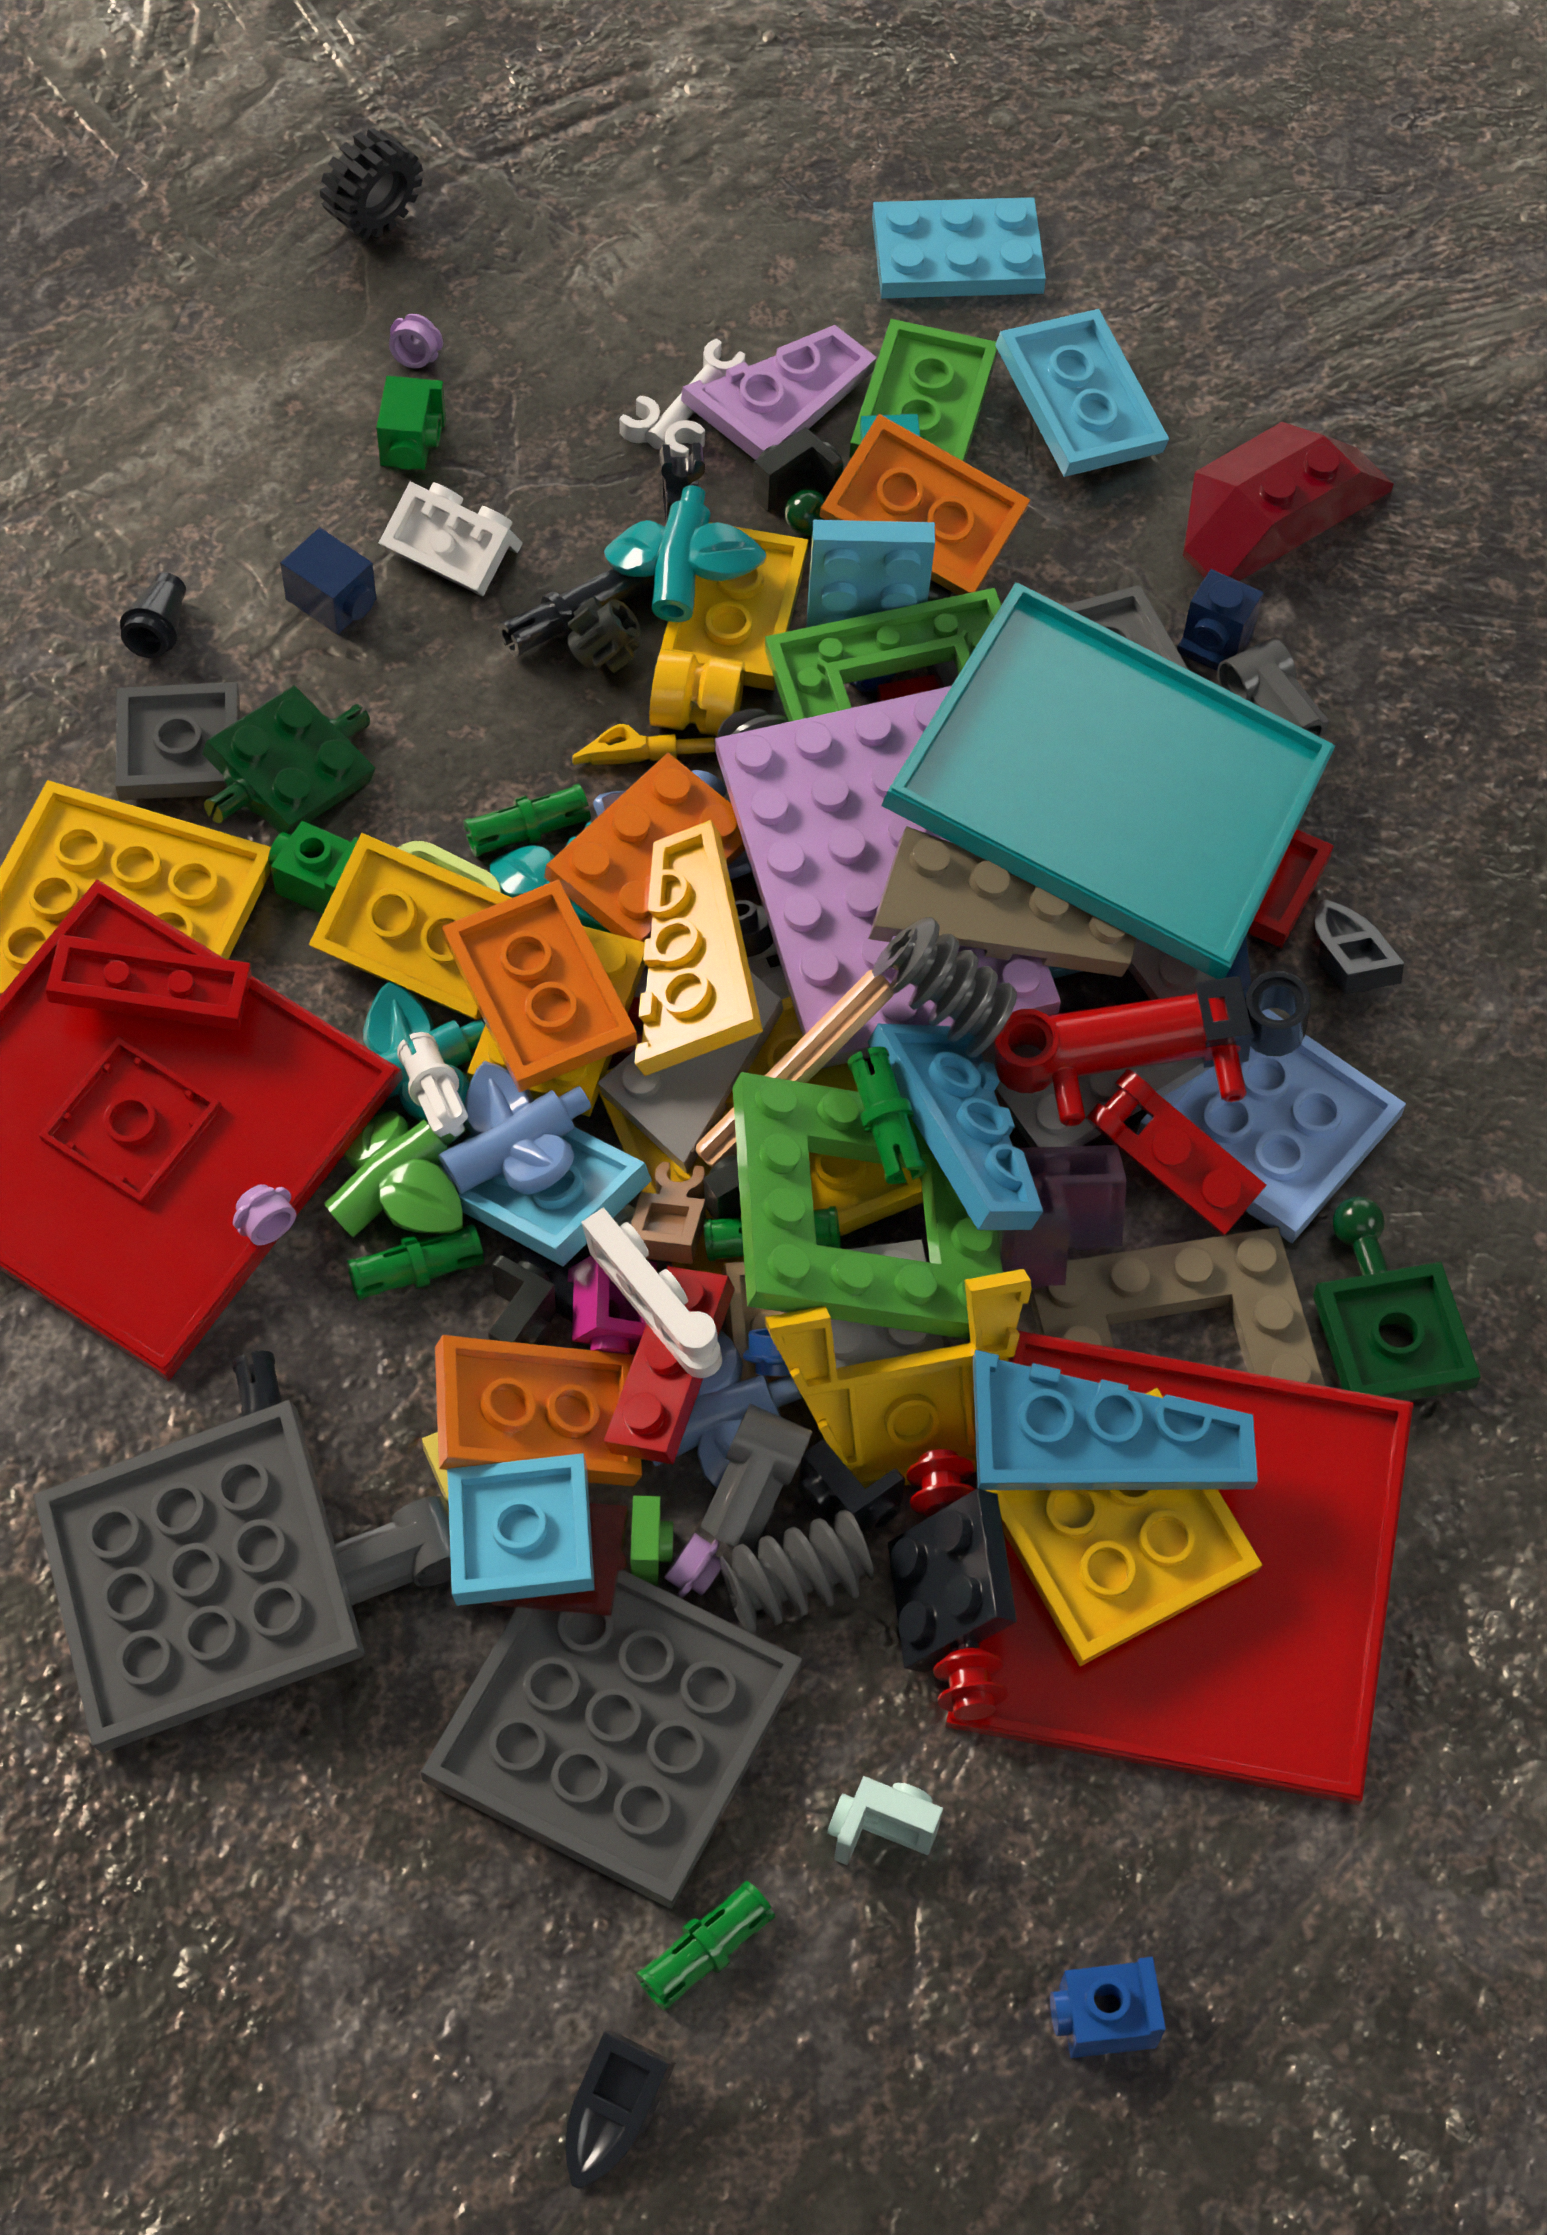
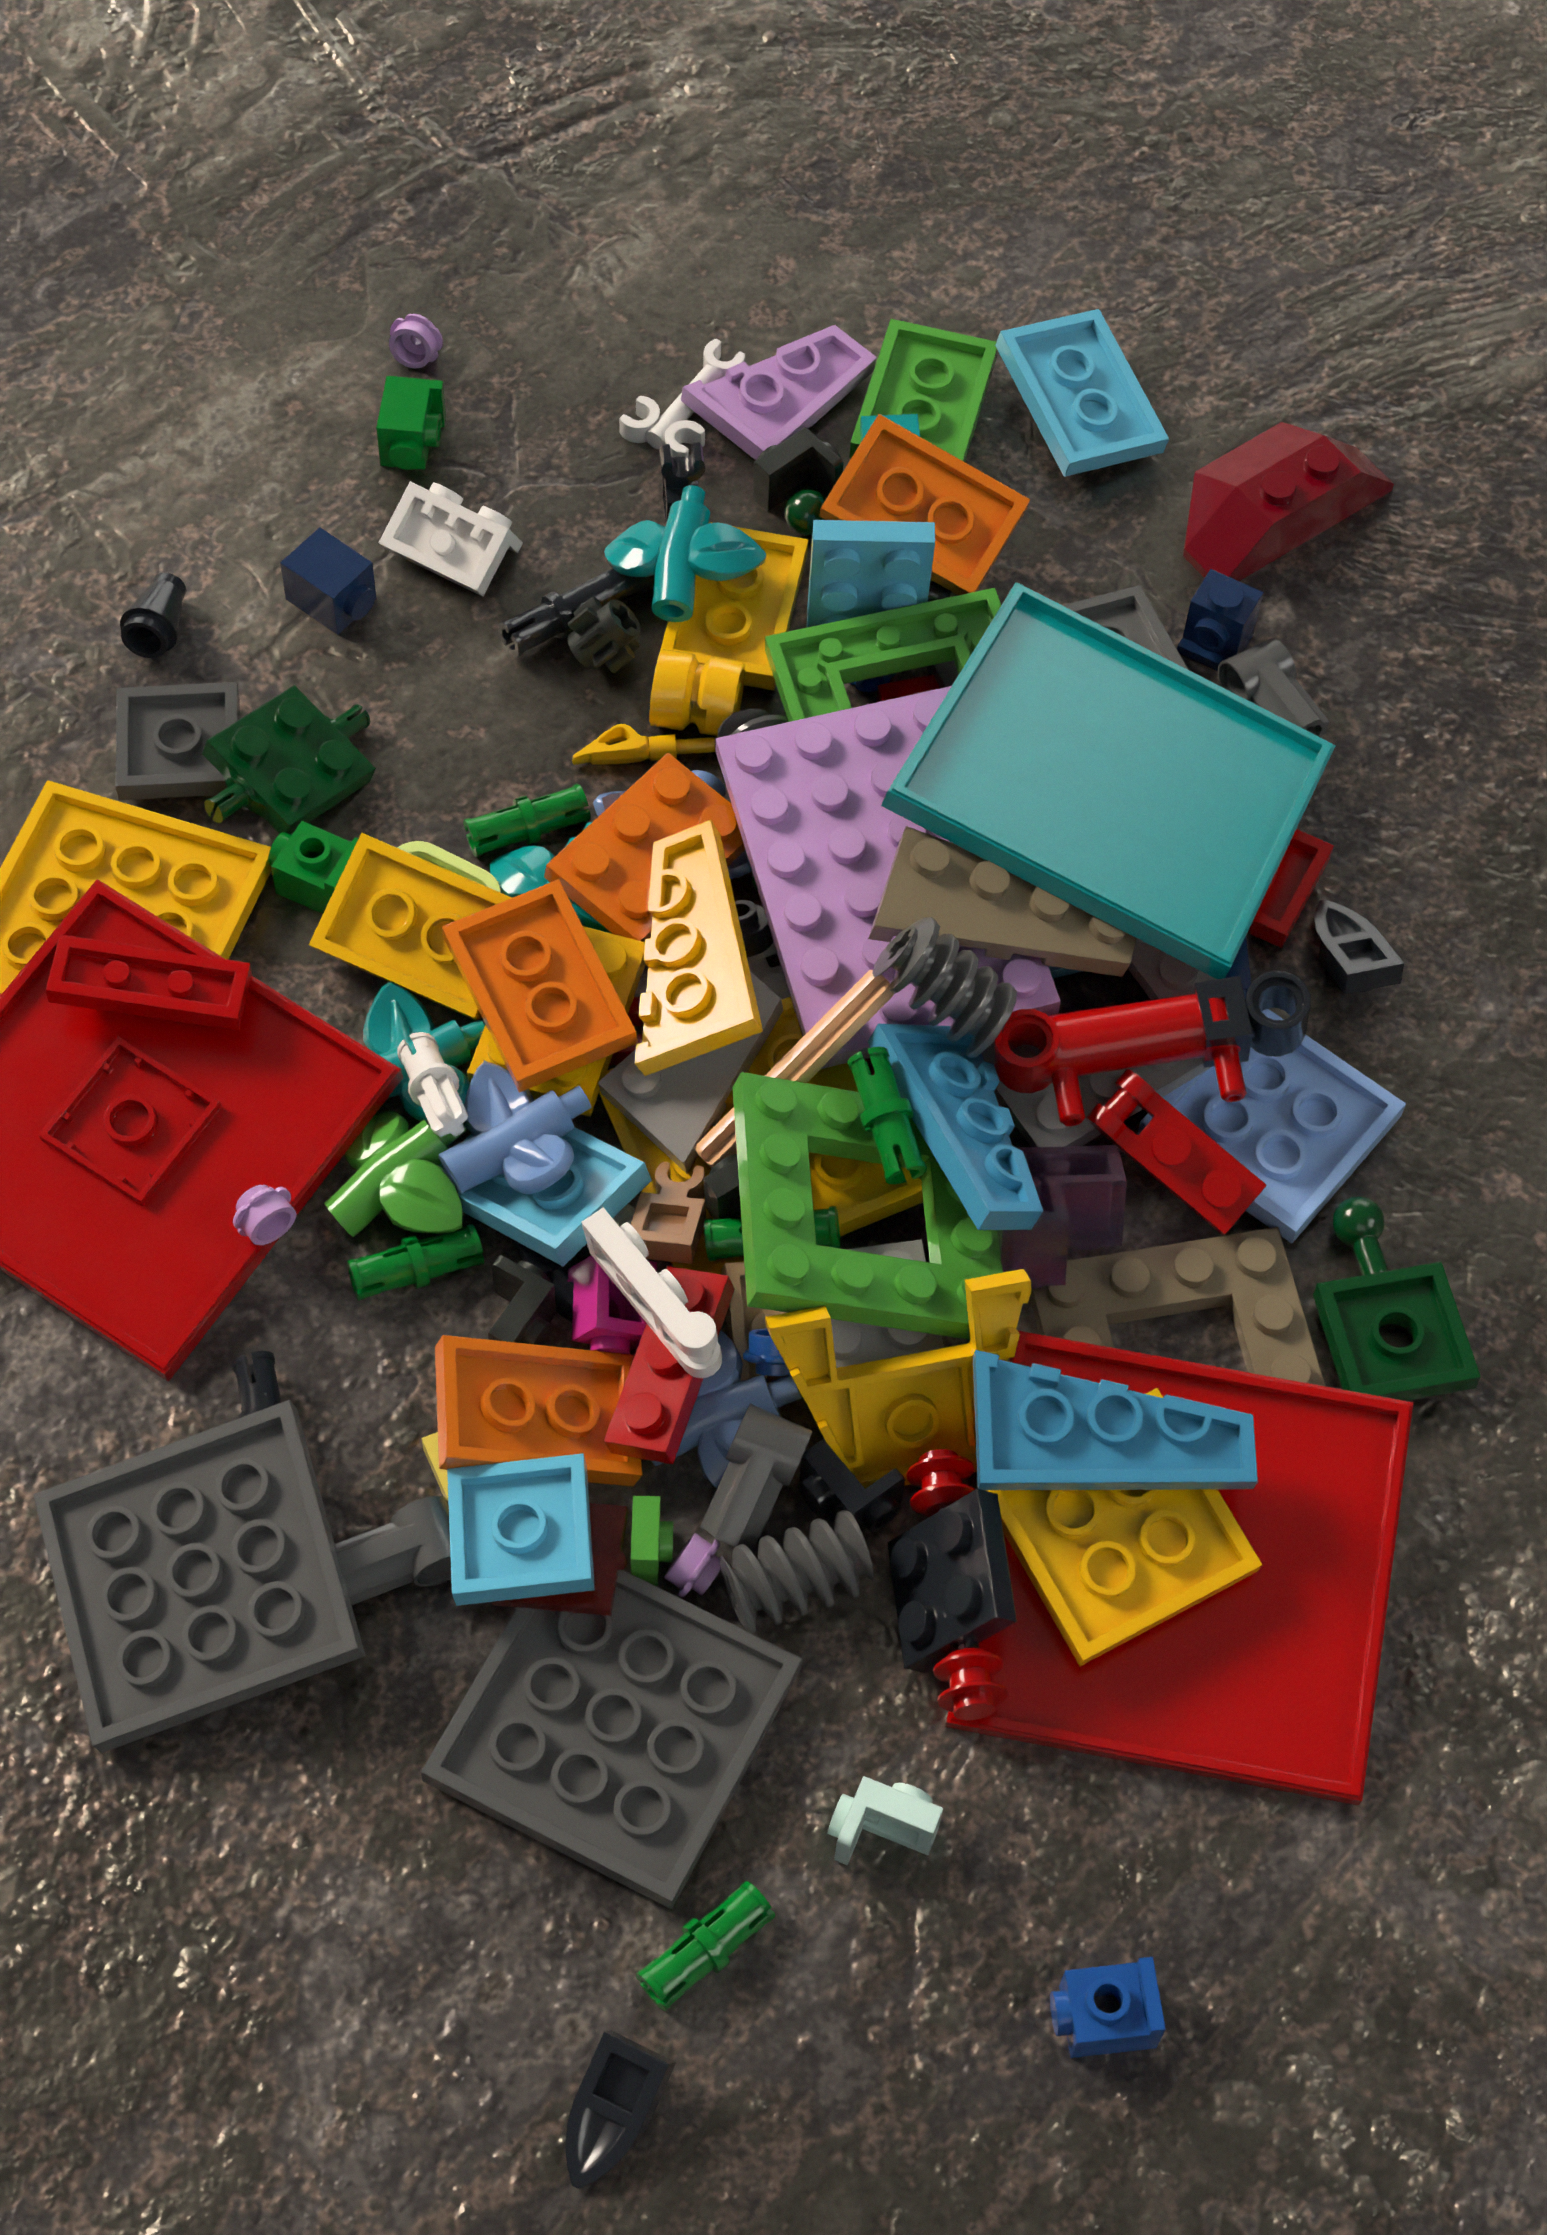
black tyre [320,128,423,239] -> none
medium azure plate [872,197,1046,299] -> none

